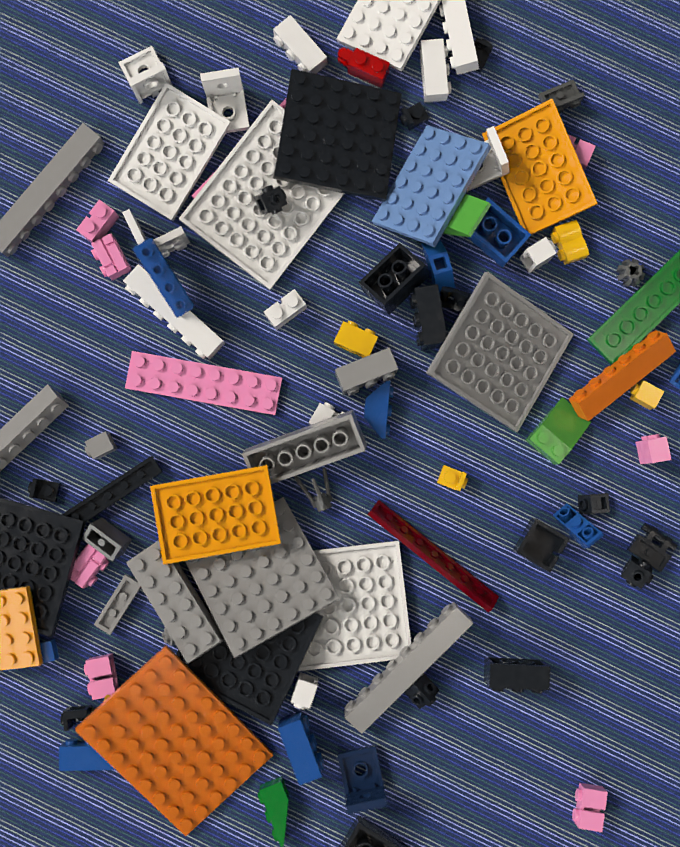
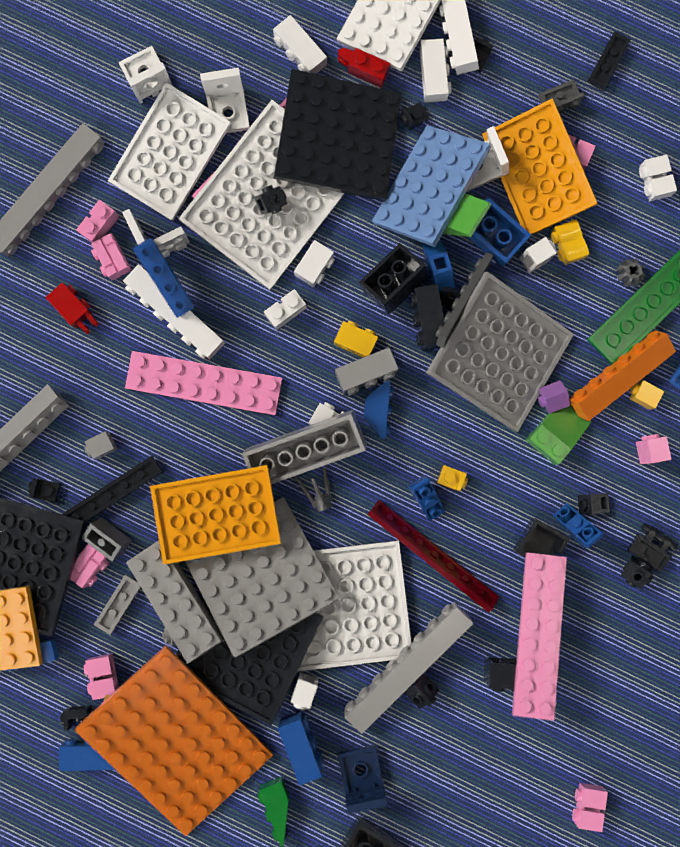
none -> red hinge [45,282,99,335]
none -> white piece [294,240,335,288]
none -> blue slope [408,476,445,521]
none -> dark grey plate [436,252,493,348]
none -> bright pink plate [512,553,567,720]
none -> medium lavender brick [538,381,570,413]
none -> black plate [587,31,630,90]
none -> white piece [639,155,677,201]

